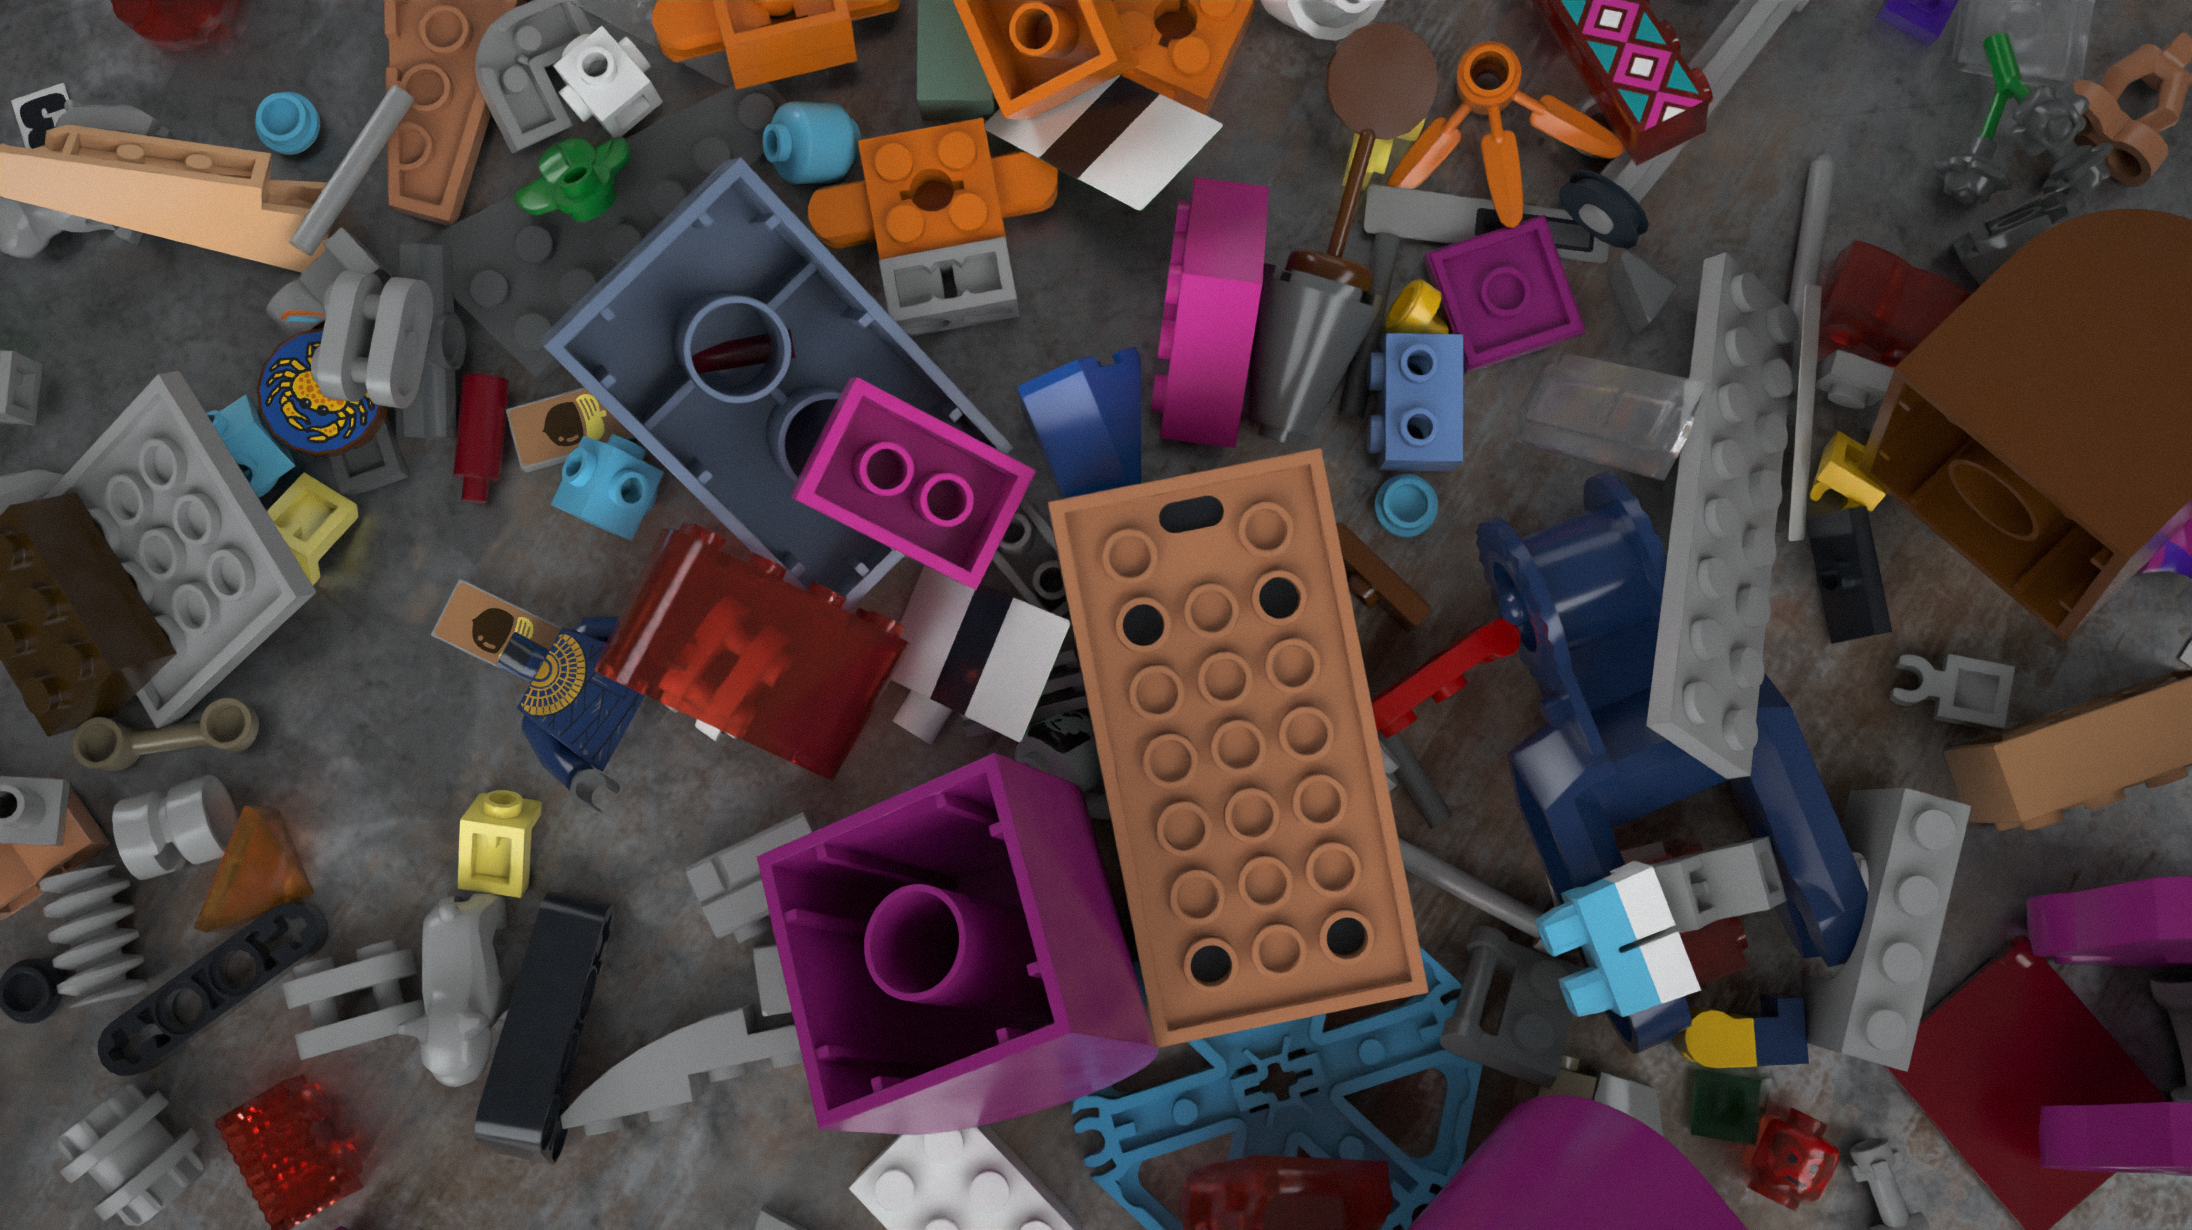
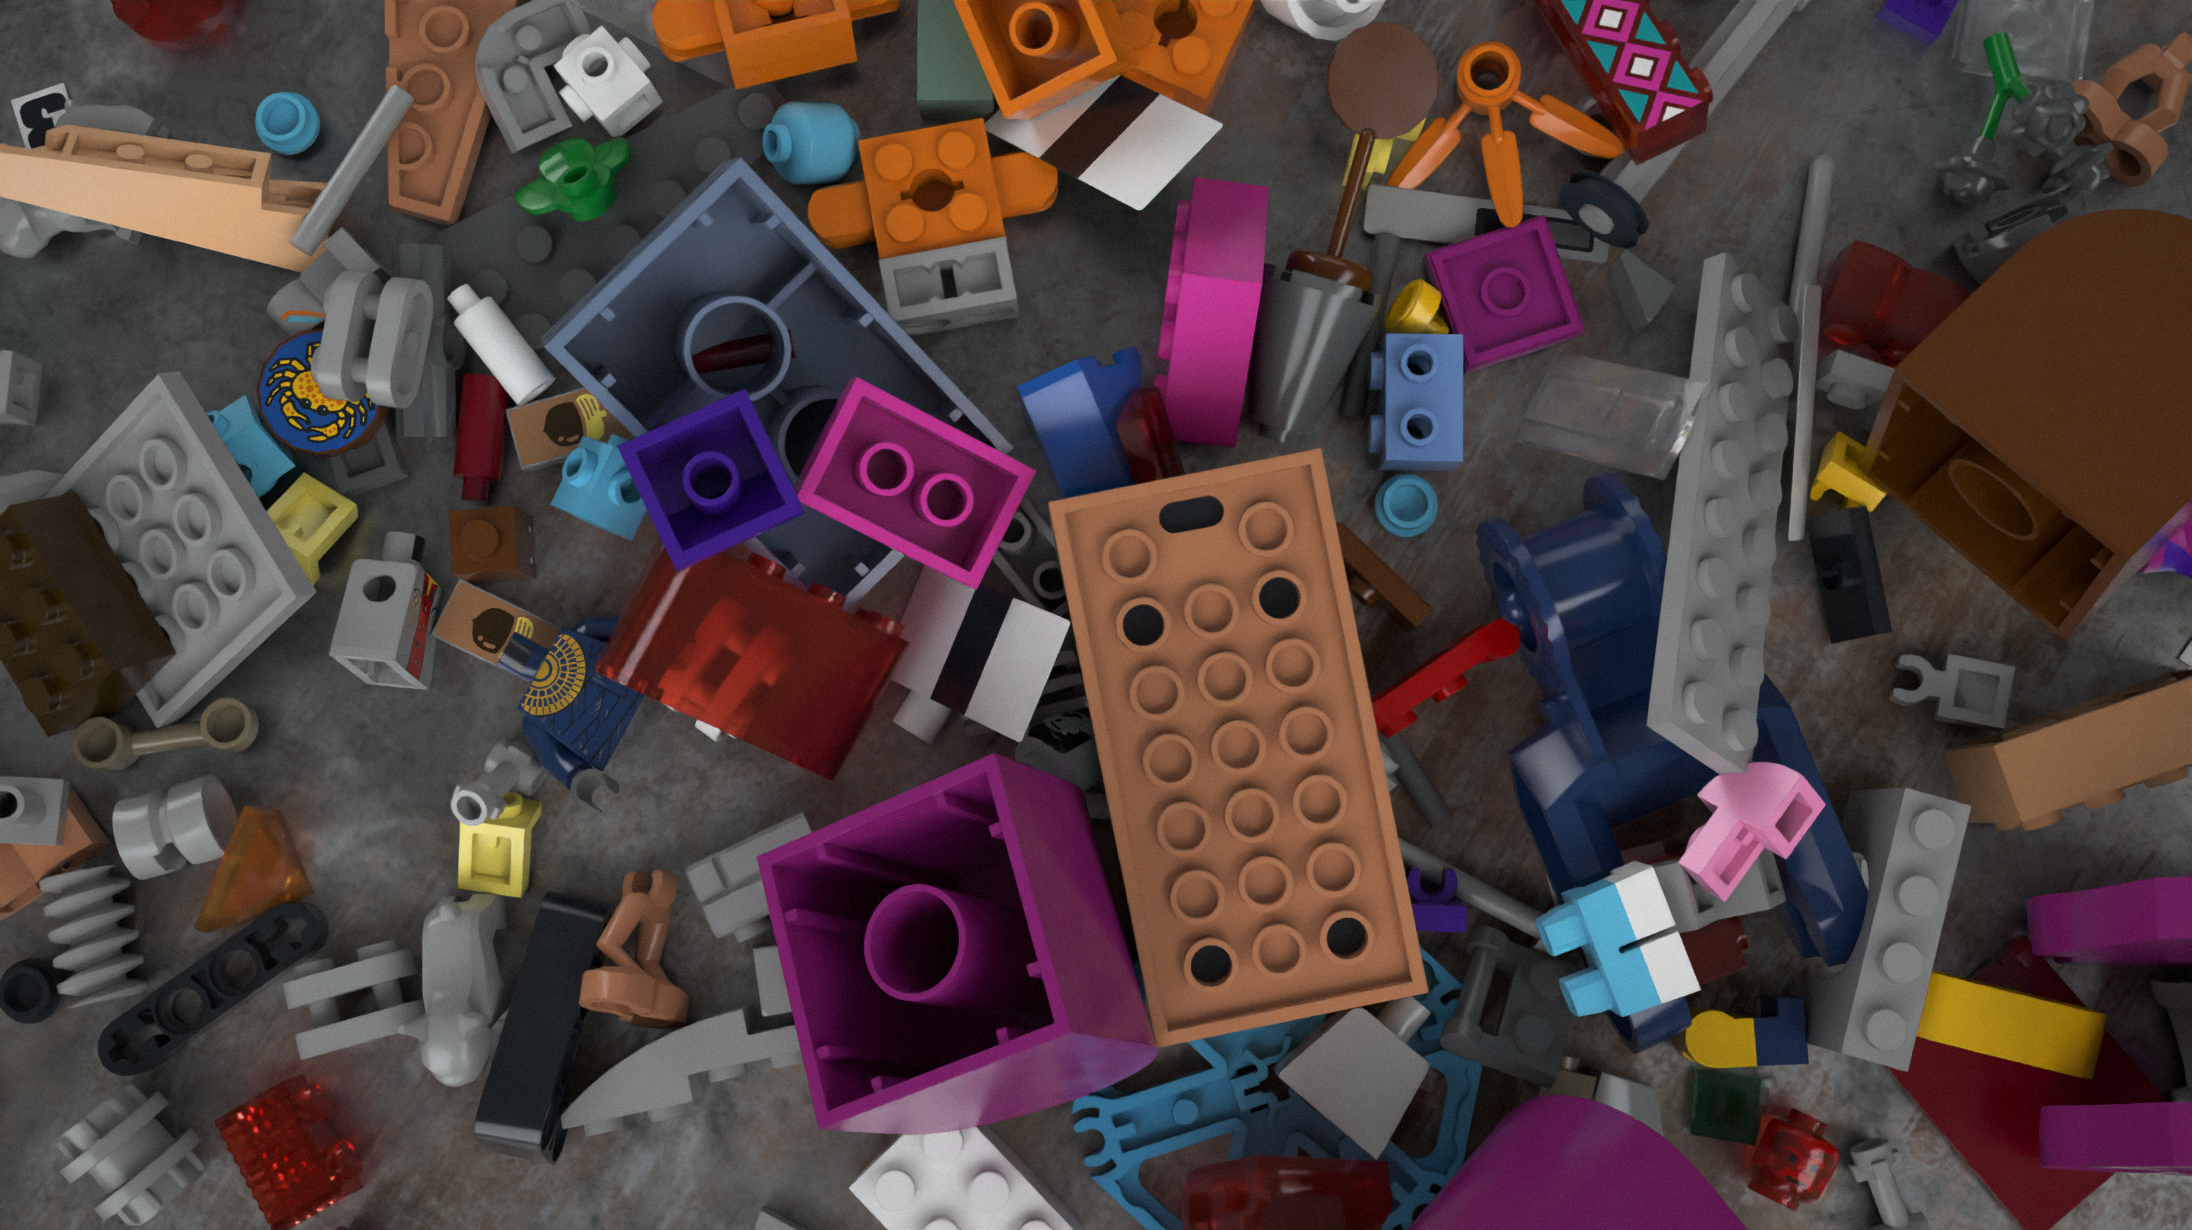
none -> light grey torso [329,531,442,690]
none -> white cylinder [447,284,555,406]
none -> reddish brown brick [449,506,536,584]
none -> light grey bar [451,738,548,826]
none -> nougat piece [578,869,690,1029]
none -> dark purple slope [617,389,805,572]
none -> clear red tile [1116,386,1186,485]
none -> light grey torso [1273,996,1431,1160]
none -> dark purple tile [1405,866,1467,933]
none -> bright pink brick [1678,762,1826,902]
none -> yellow beam [1916,969,2108,1079]

